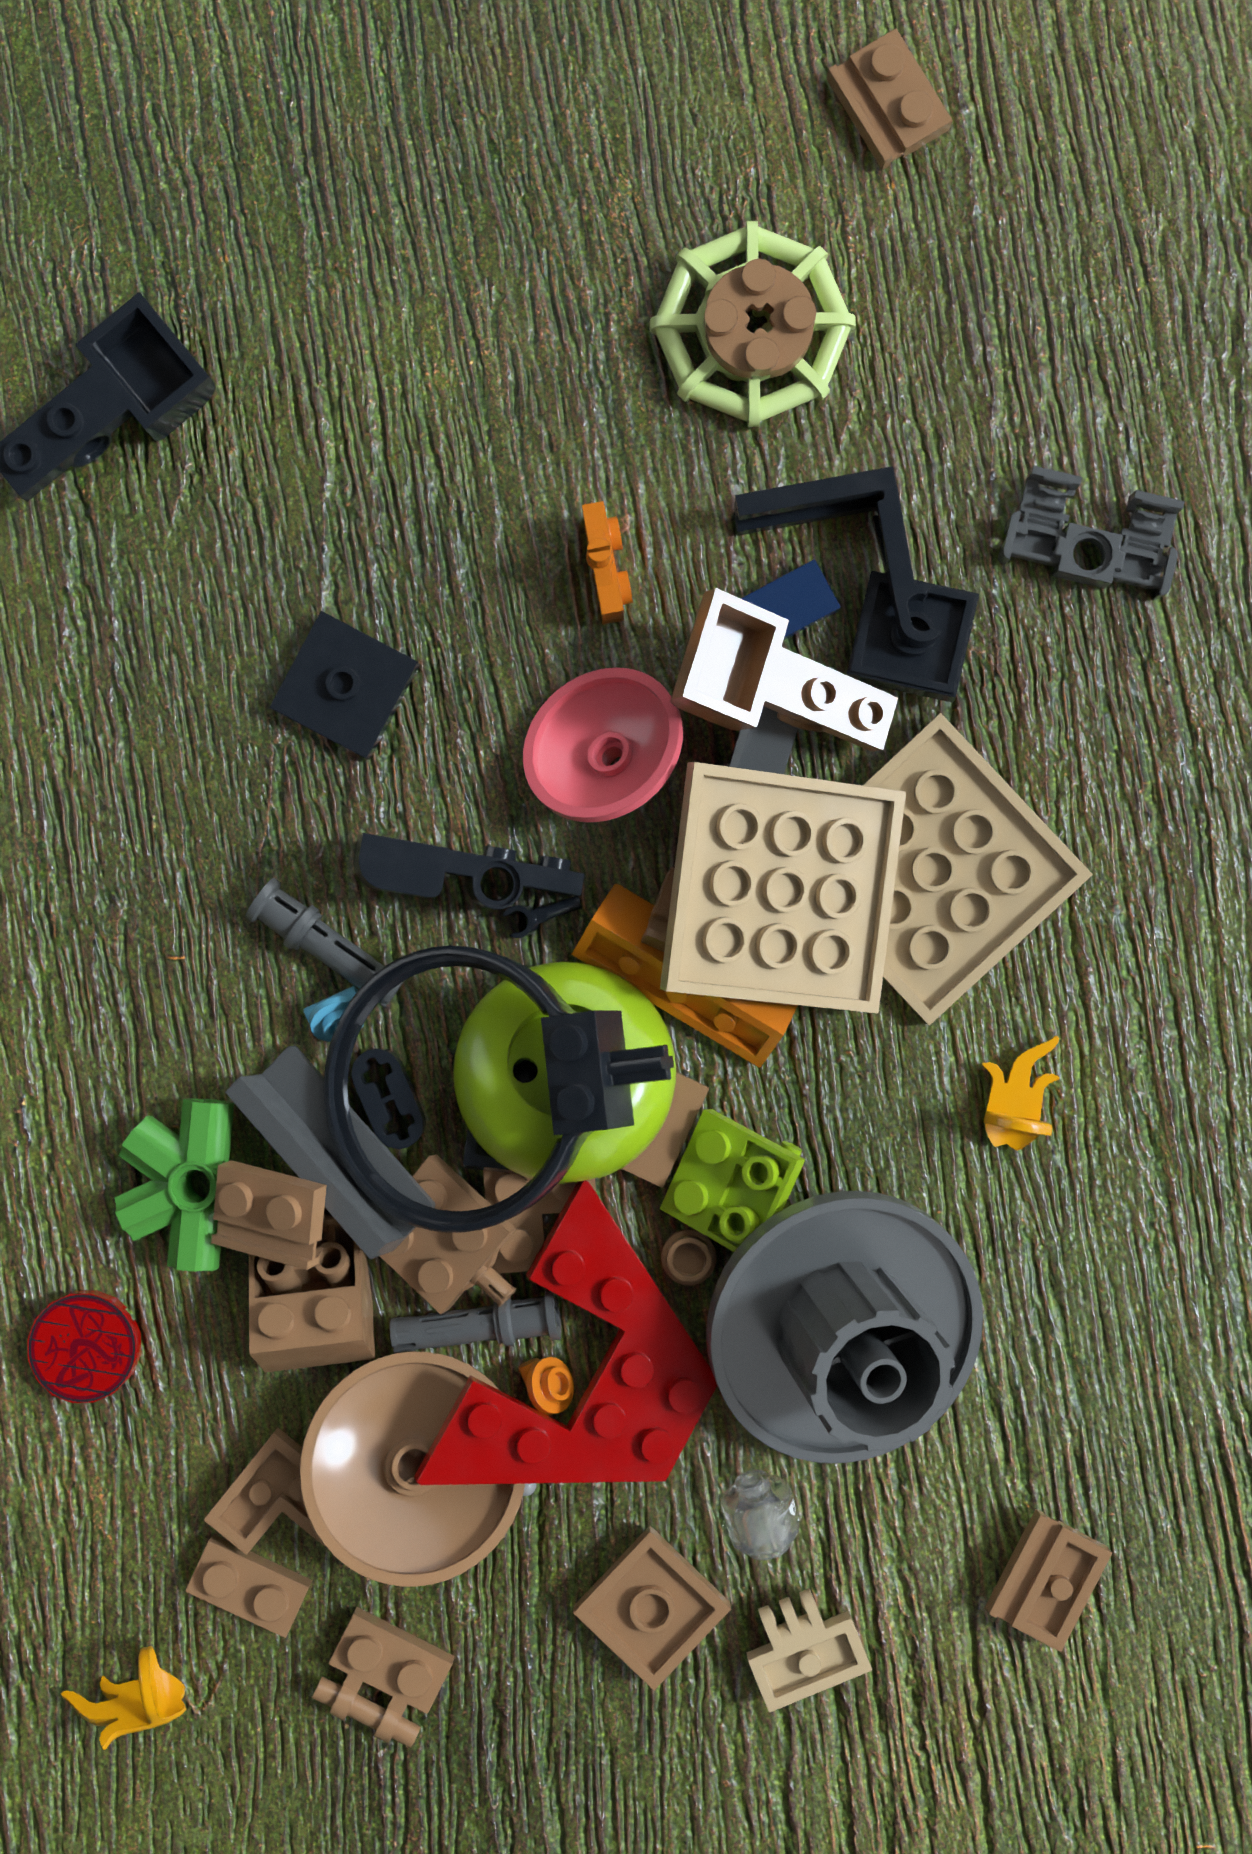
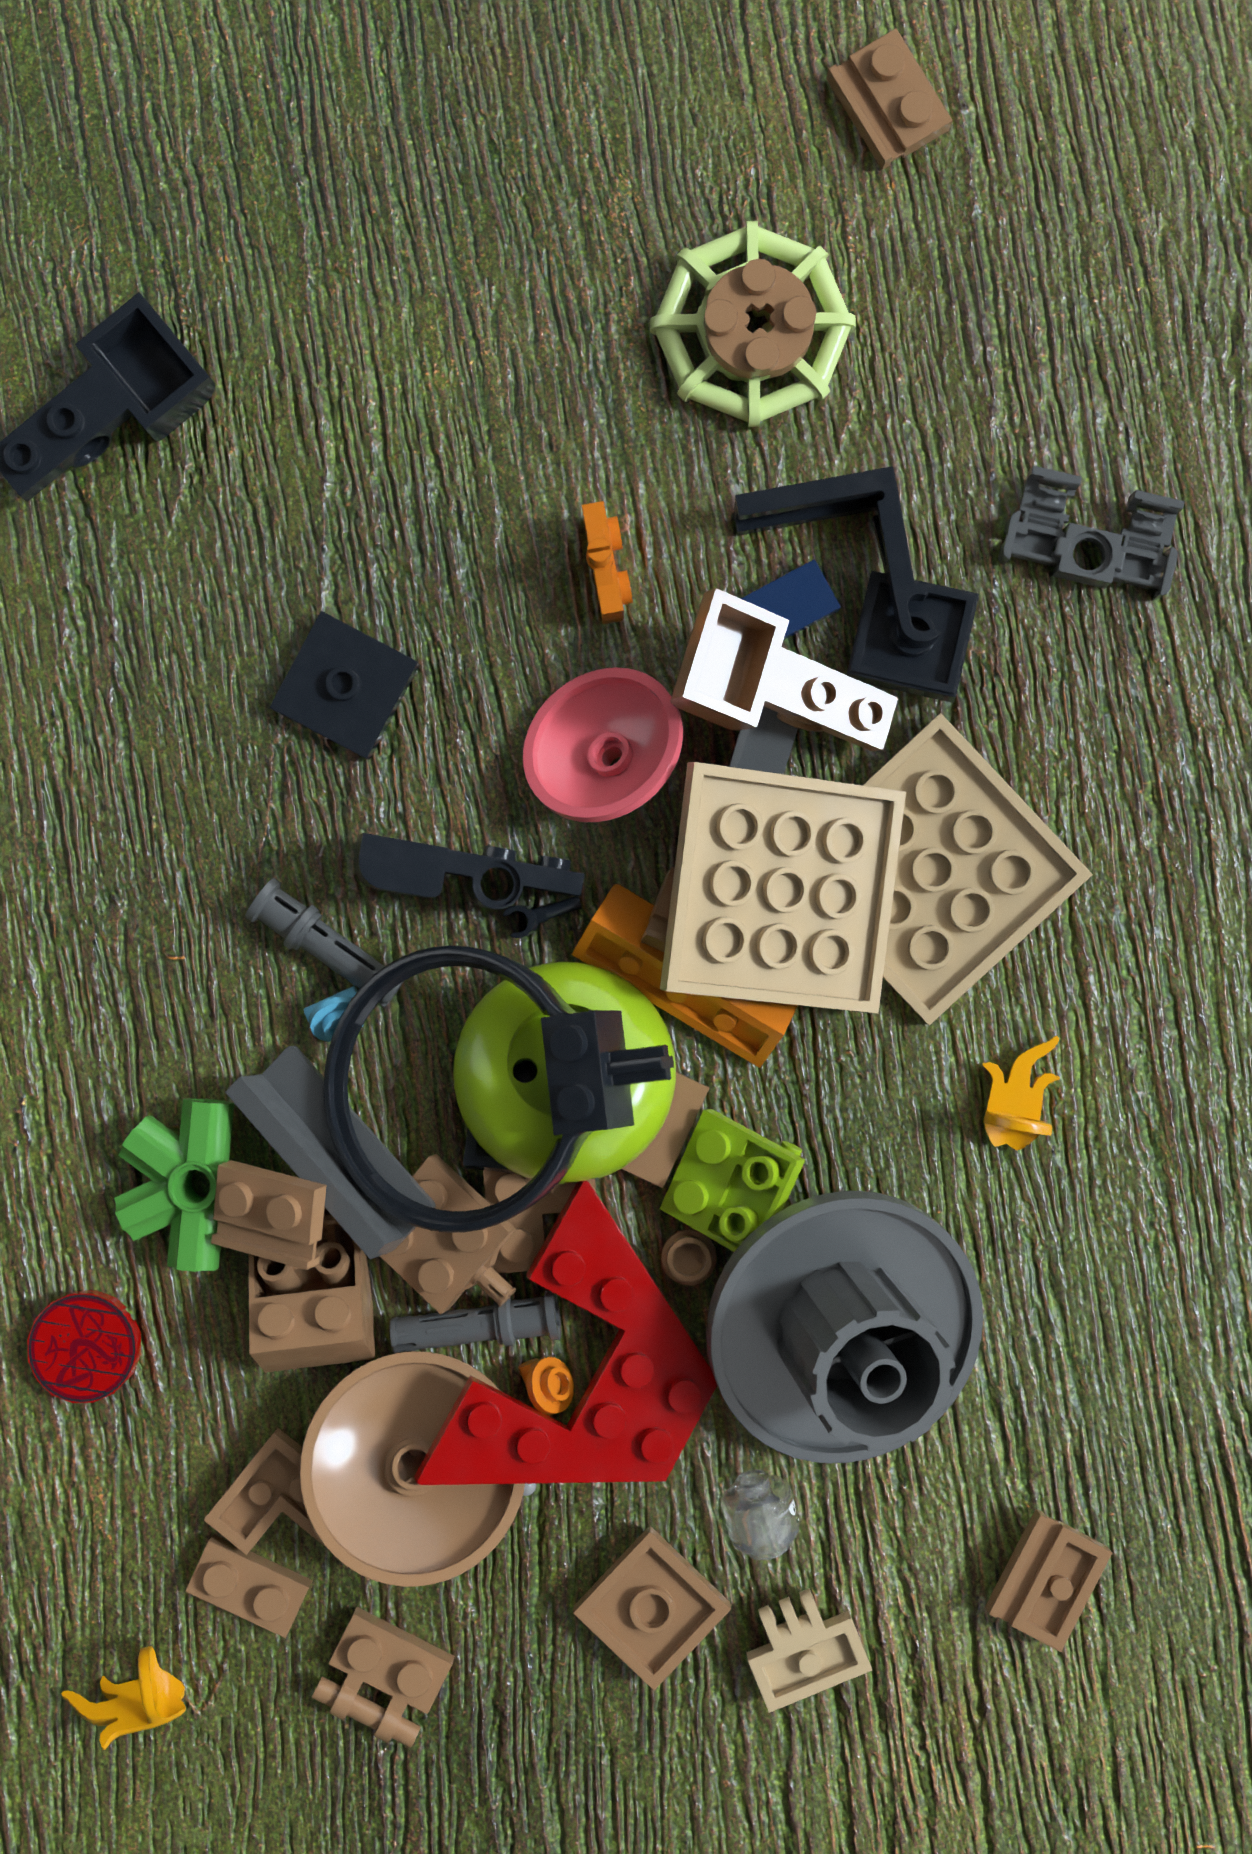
black beam [351,1047,426,1149] -> none

